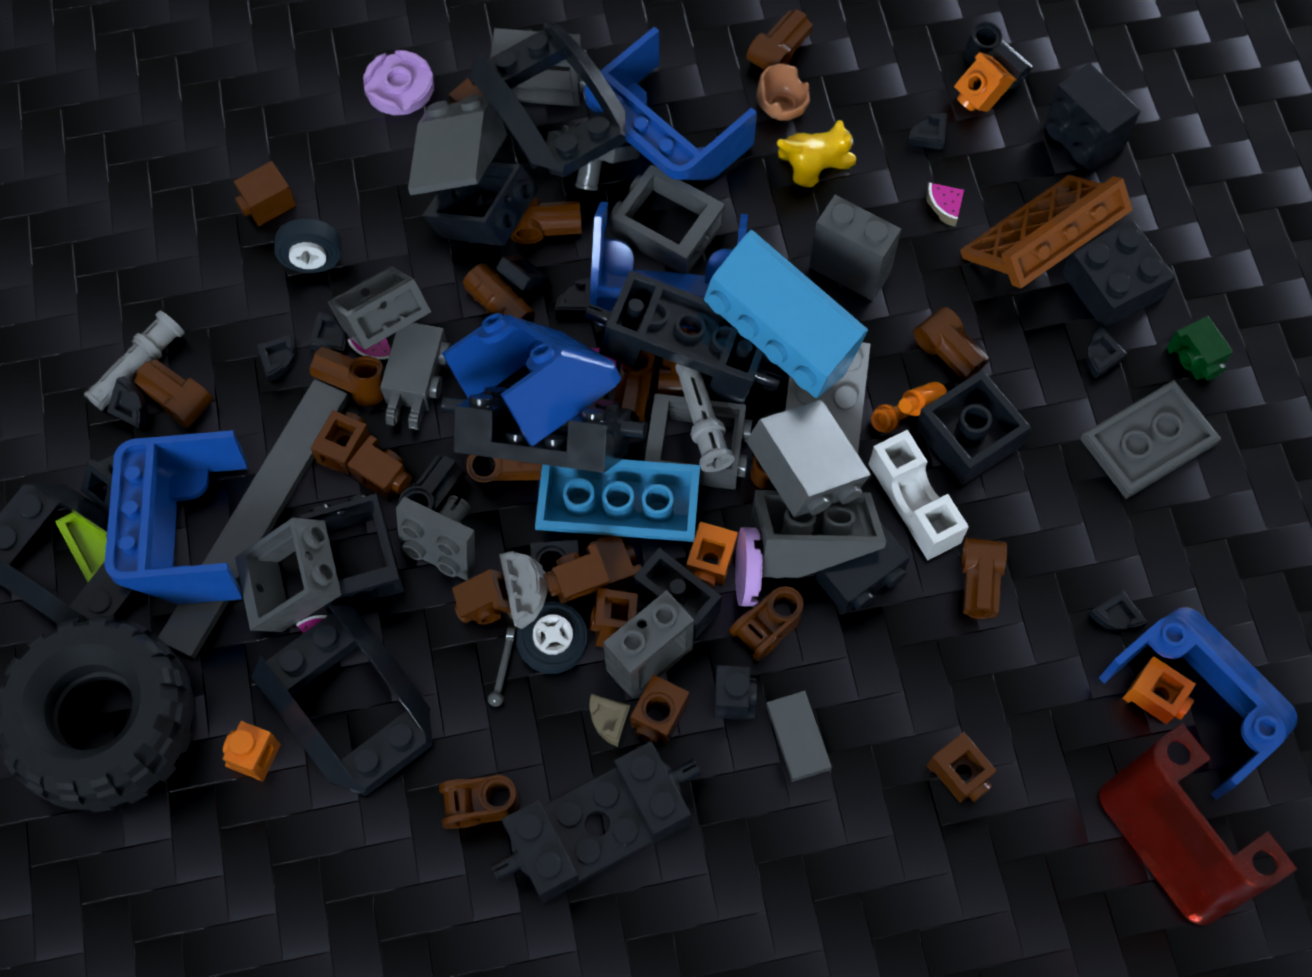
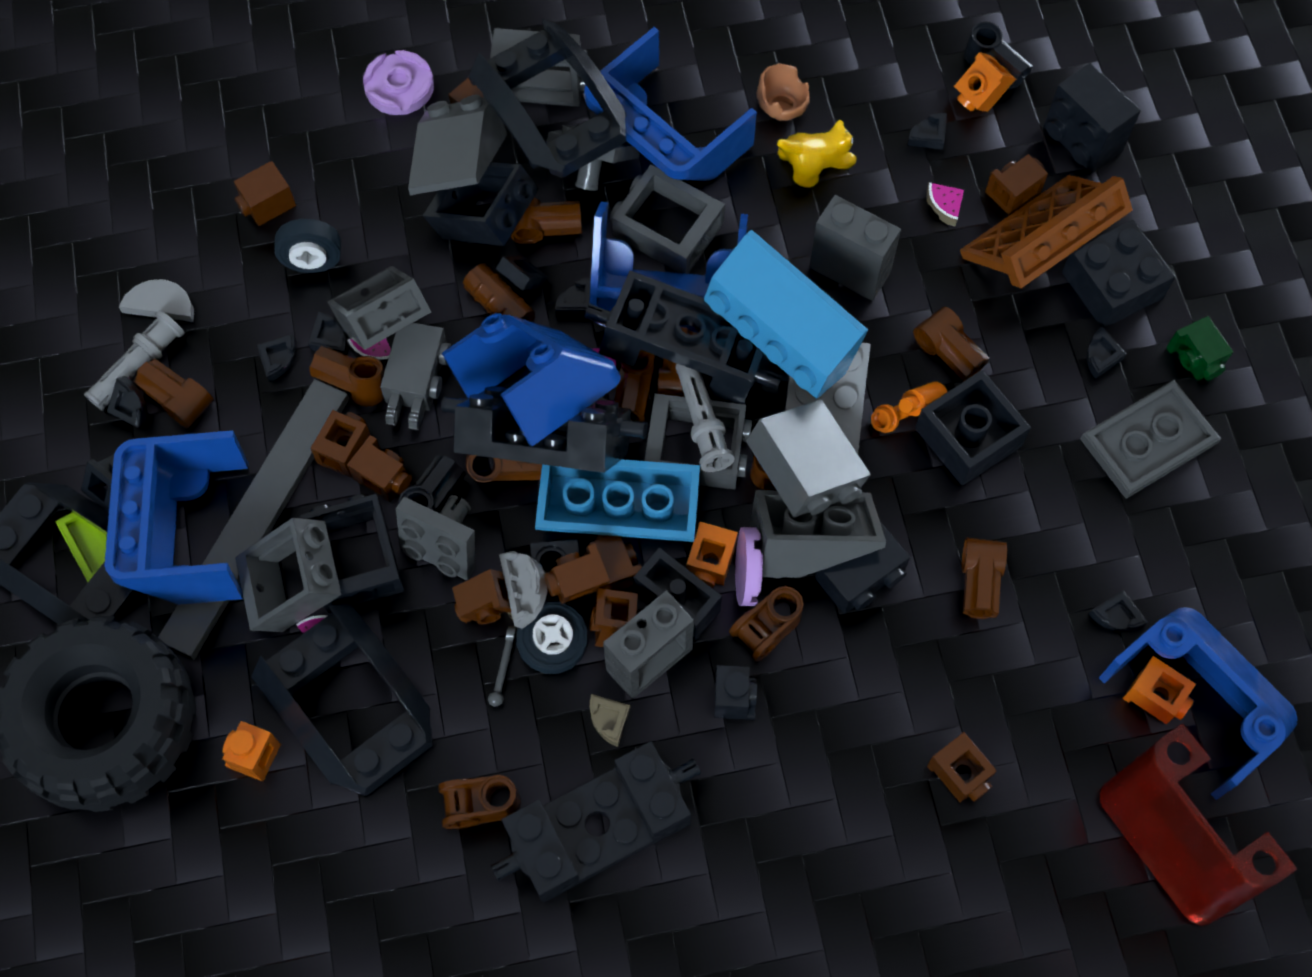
reddish brown brick [630,674,690,745] -> none
reddish brown piece [746,9,813,70] -> none
dark grey tile [766,691,832,782] -> none
white arch [868,430,969,560] -> none
none -> light grey tile [119,279,194,322]
none -> reddish brown brick [985,154,1048,216]

